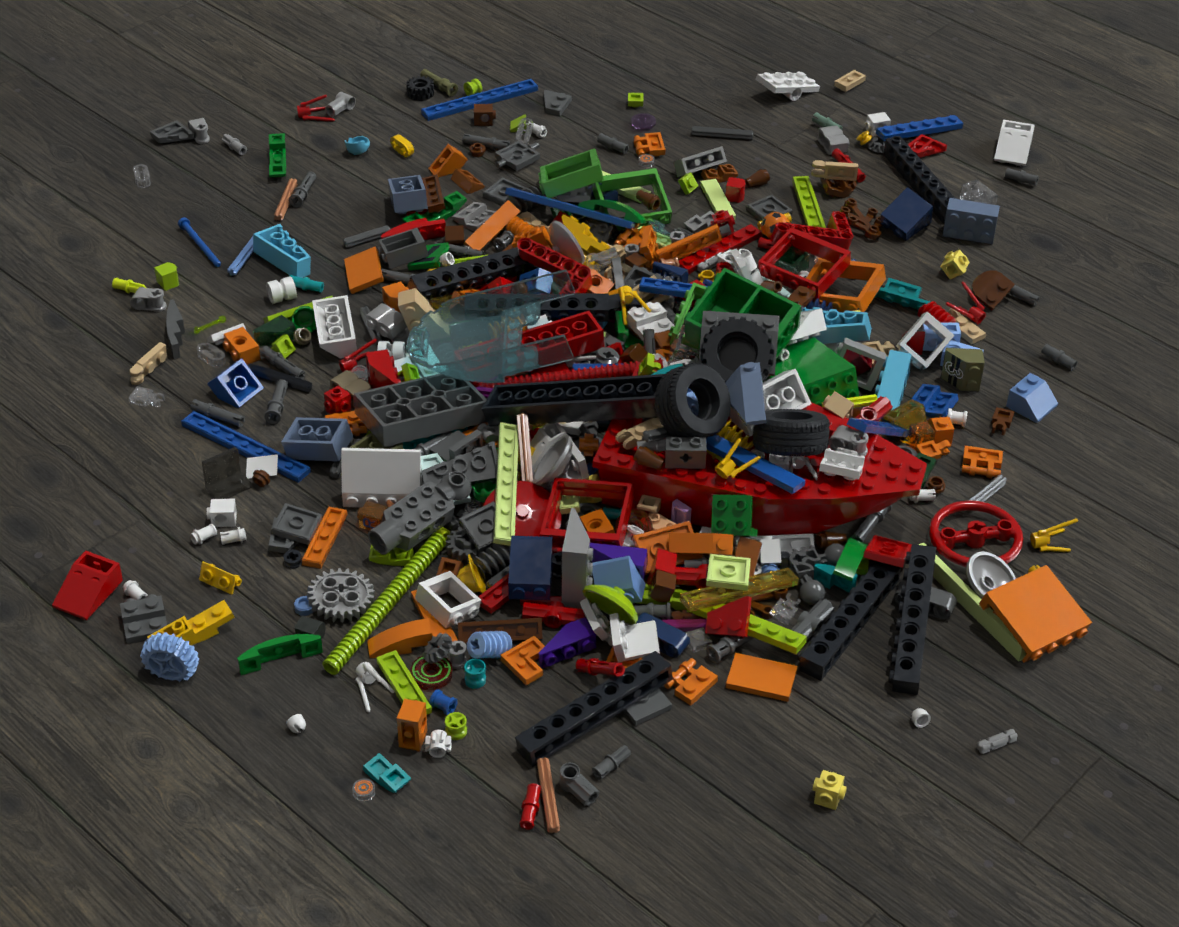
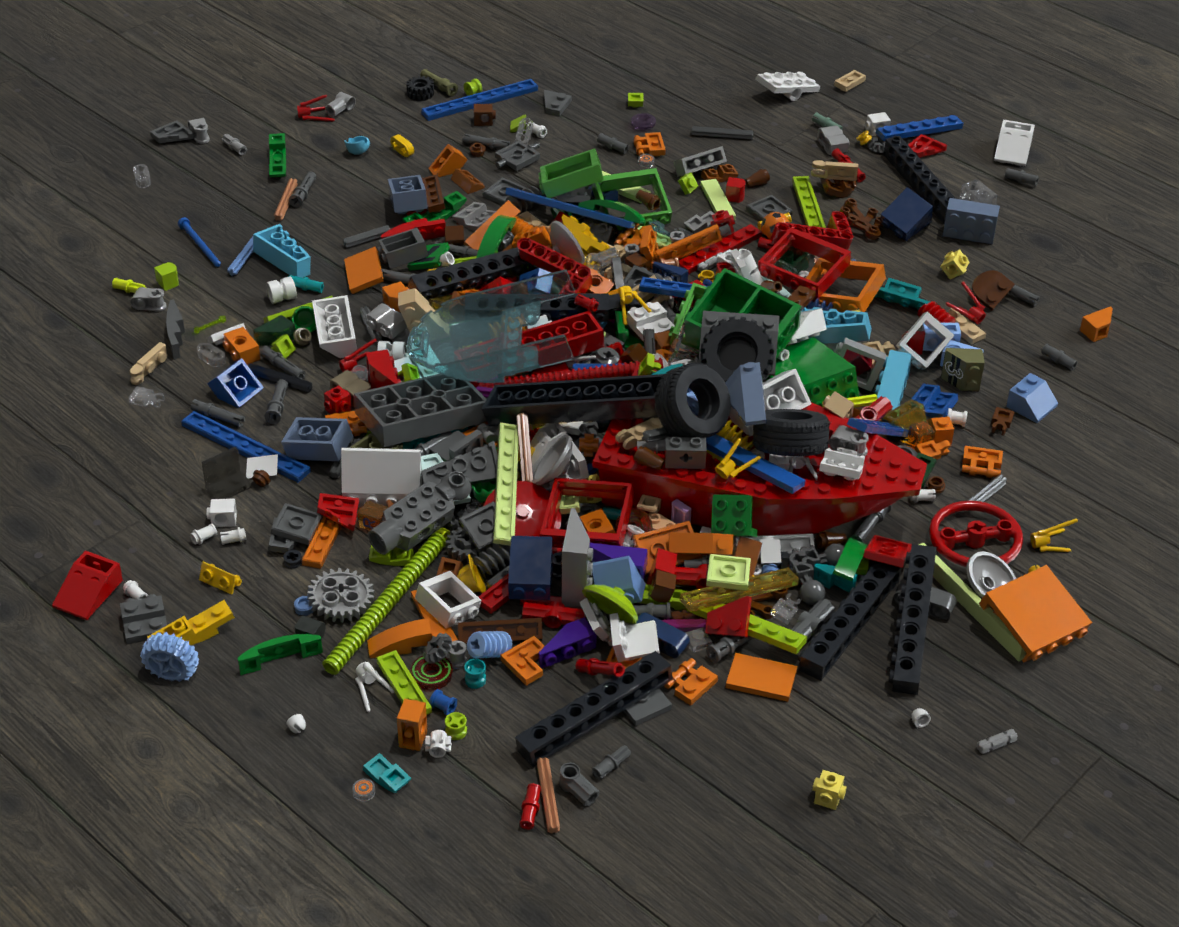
none -> red wing [317,493,359,531]
none -> green slope [476,215,517,258]
none -> red pin [574,294,599,312]
none -> orange slope [1080,307,1113,342]

